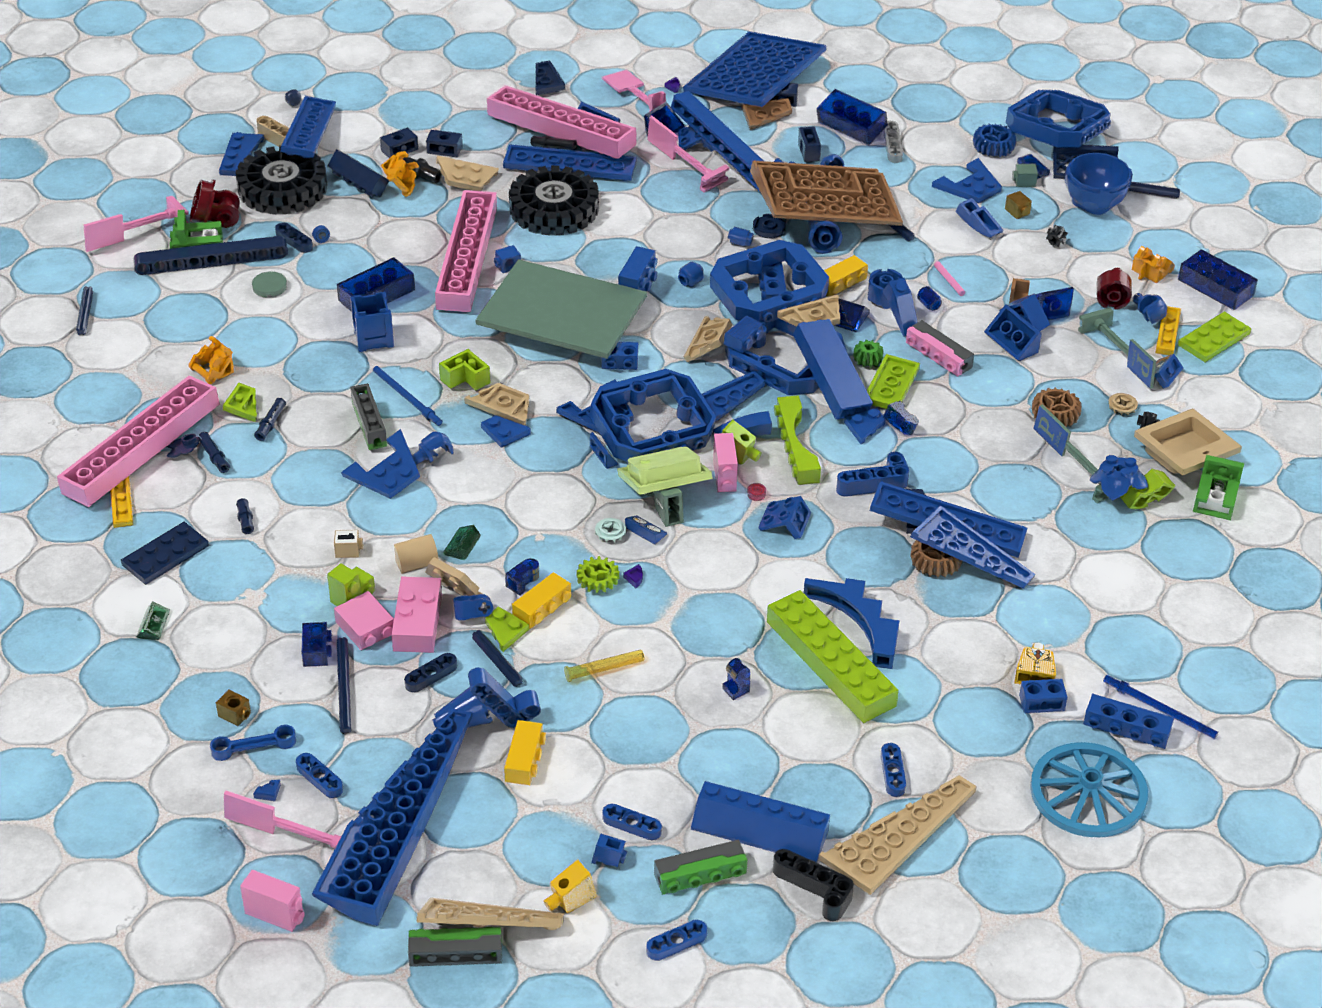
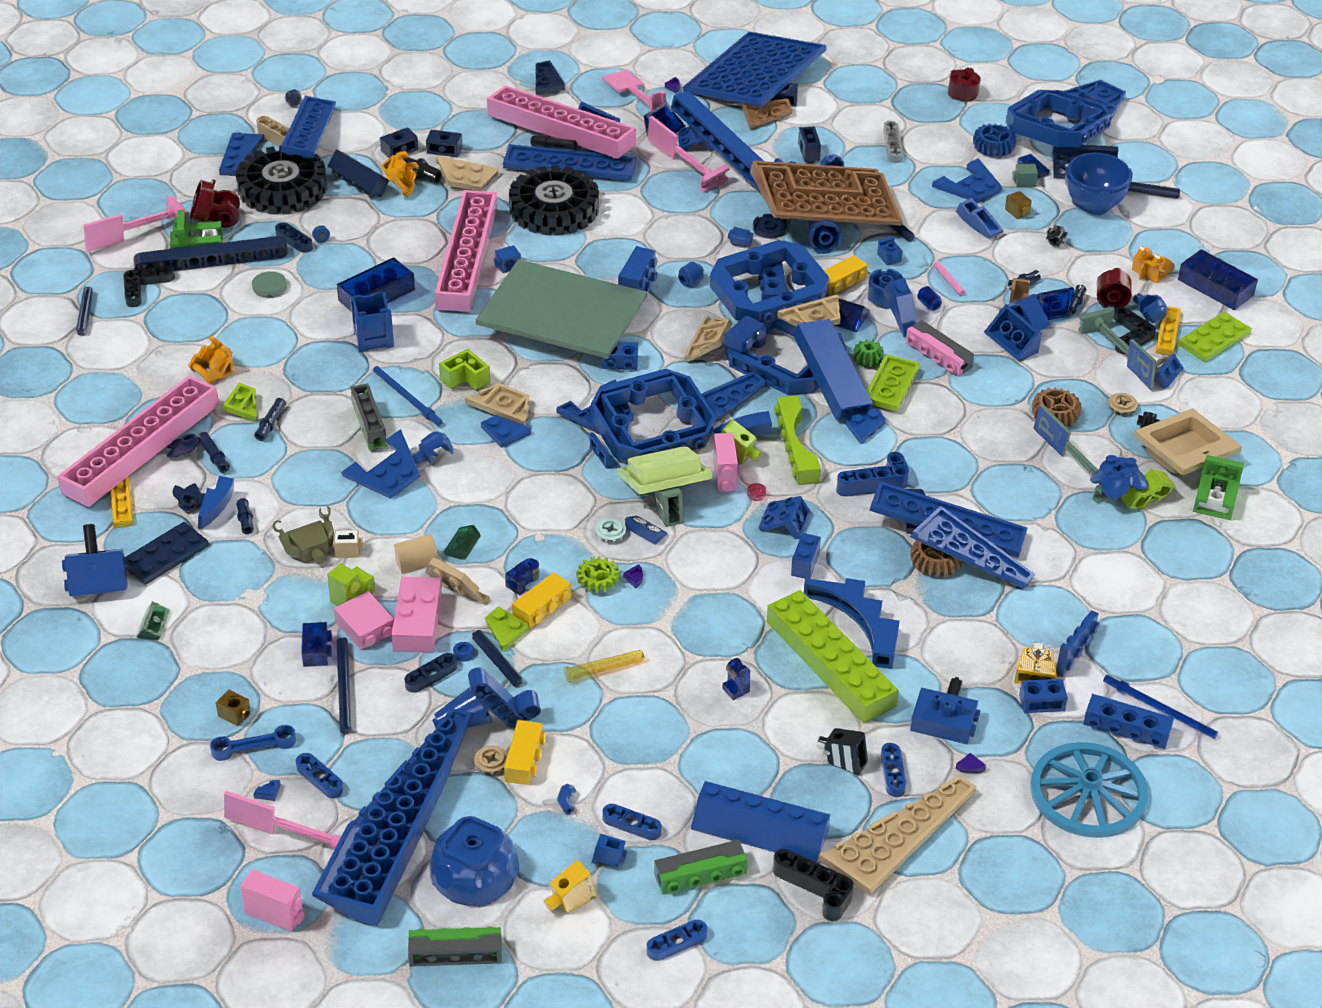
tan wing [417,898,564,930] -> none
blue piece [453,594,493,620] -> none
clear blue brick [816,89,888,145] -> none
clear blue leg [883,401,919,435] -> none
none -> blue piece [62,524,128,596]
none -> black beam [123,266,175,307]
none -> dark blue plate [172,483,205,511]
none -> blue slope [198,476,234,529]
none -> olive torso [272,506,335,564]
none -> blue rock [430,816,519,906]
none -> blue tile [453,642,474,662]
none -> tan gear [474,746,508,775]
none -> blue arm [557,784,576,814]
none -> blue brick [791,533,821,579]
none -> black torso [817,728,868,775]
none -> blue brick [877,237,903,266]
none -> blue piece [910,677,981,745]
none -> dark red brick [947,67,981,102]
none -> dark purple tile [955,753,986,773]
none -> dark blue pin [1008,270,1041,290]
none -> blue wing [1056,610,1100,677]
none -> blue wing [1064,79,1126,120]
none -> dark blue pin [1065,284,1087,314]
none -> black beam [1113,306,1156,354]

